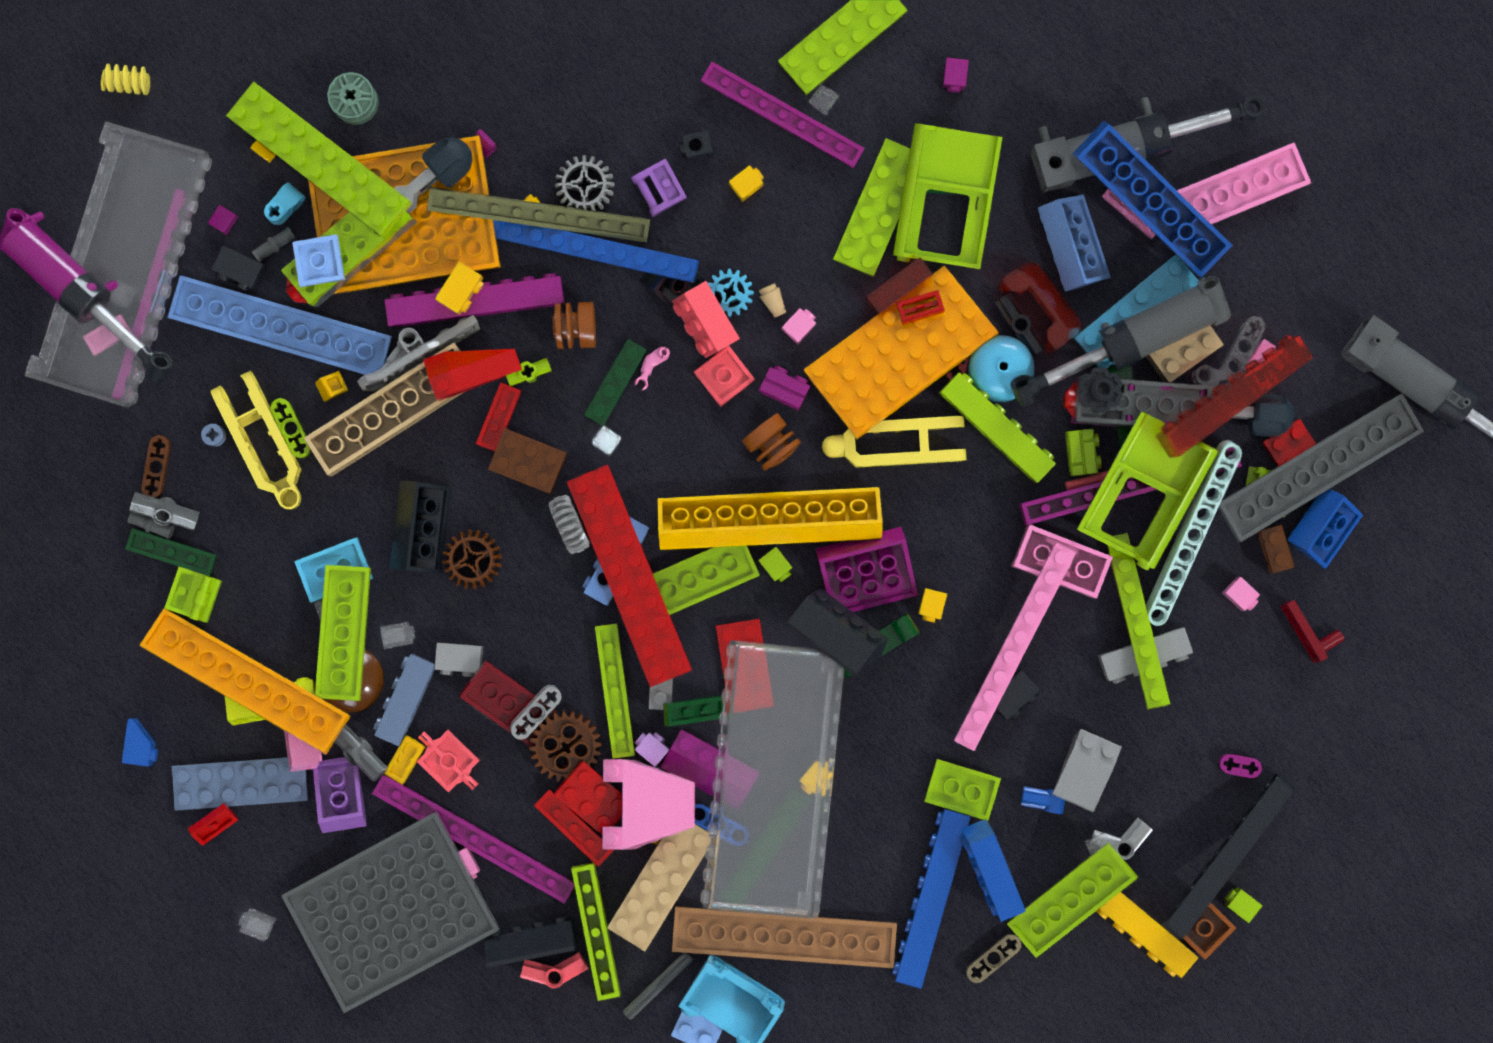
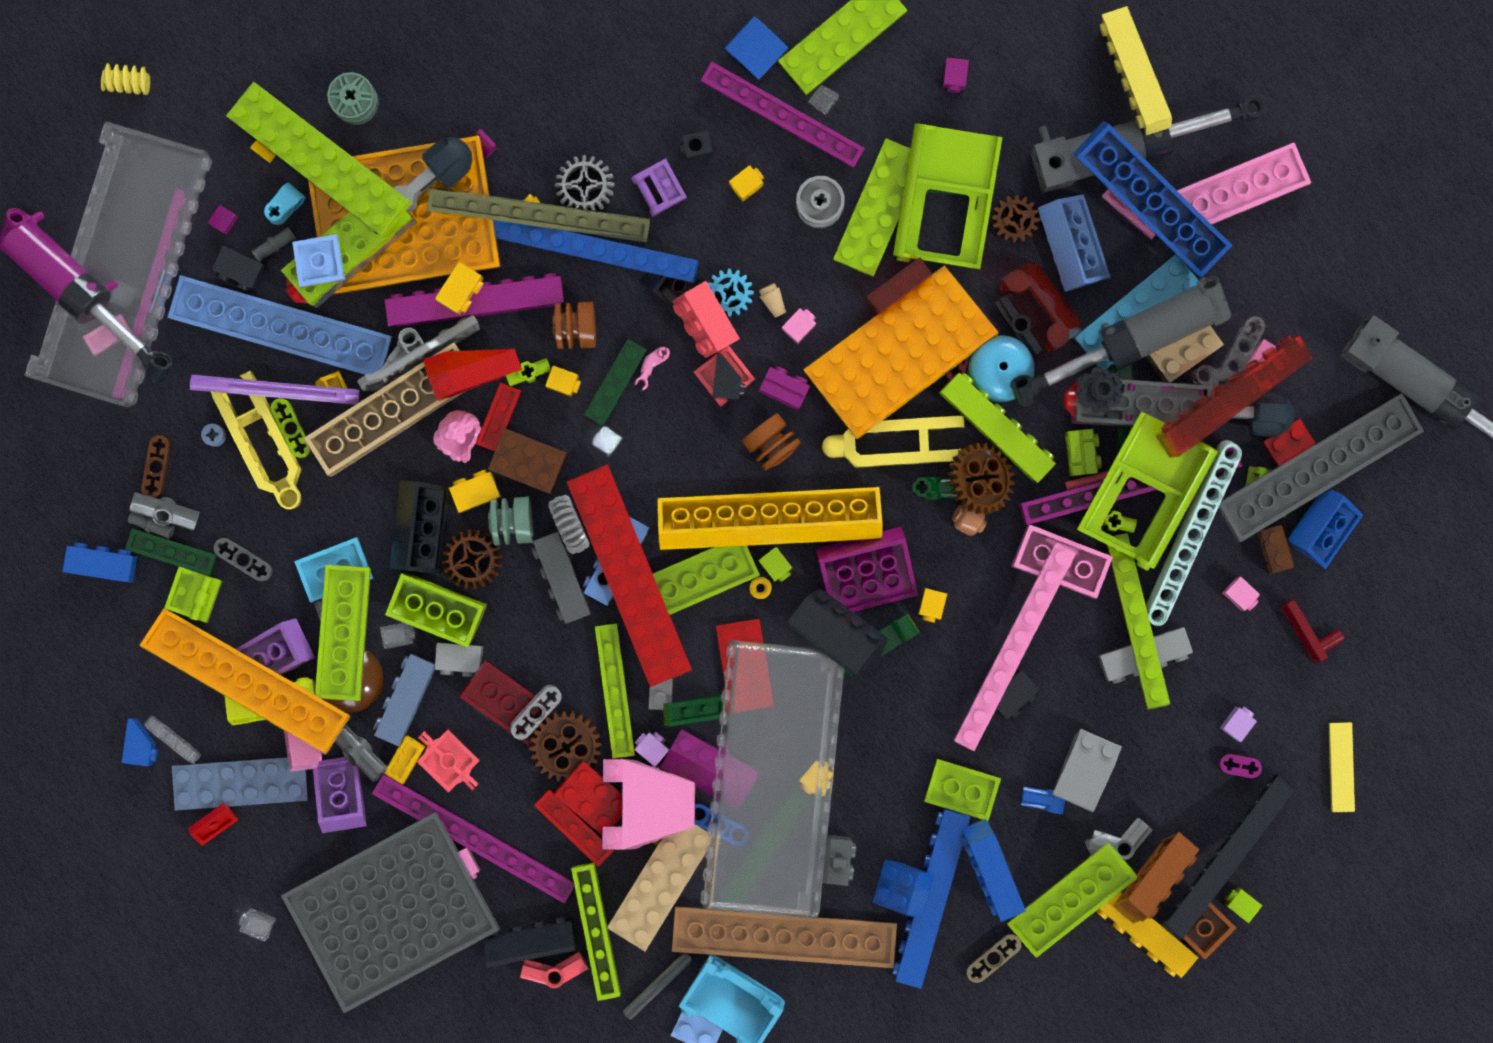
red tile [896,290,945,325] -> none
none -> blue brick [63,542,137,583]
none -> clear beam [144,715,201,764]
none -> medium lavender piece [190,375,360,405]
none -> dark grey beam [214,538,273,581]
none -> medium lavender slope [236,618,315,676]
none -> lime slope [385,572,487,648]
none -> bright pink hair [433,410,481,463]
none -> yellow brick [449,470,501,513]
none -> sand green wheel [488,496,533,546]
none -> dark grey brick [531,532,591,624]
none -> yellow brick [546,366,581,397]
none -> black slope [712,353,745,401]
none -> blue slope [724,16,788,80]
none -> yellow plate [750,577,772,599]
none -> light grey wheel [796,176,845,228]
none -> dark grey hinge [820,835,856,886]
none -> blue brick [873,860,935,918]
none -> dark green piece [912,477,966,500]
none -> reddish brown gear [948,442,1015,515]
none -> nougat head [952,505,986,536]
none -> reddish brown gear [991,195,1040,244]
none -> light yellow brick [1099,6,1172,136]
none -> lime axle [1102,511,1137,533]
none -> dark orange brick [1113,832,1199,923]
none -> lavender brick [1220,706,1257,742]
none -> light yellow tile [1328,722,1355,812]

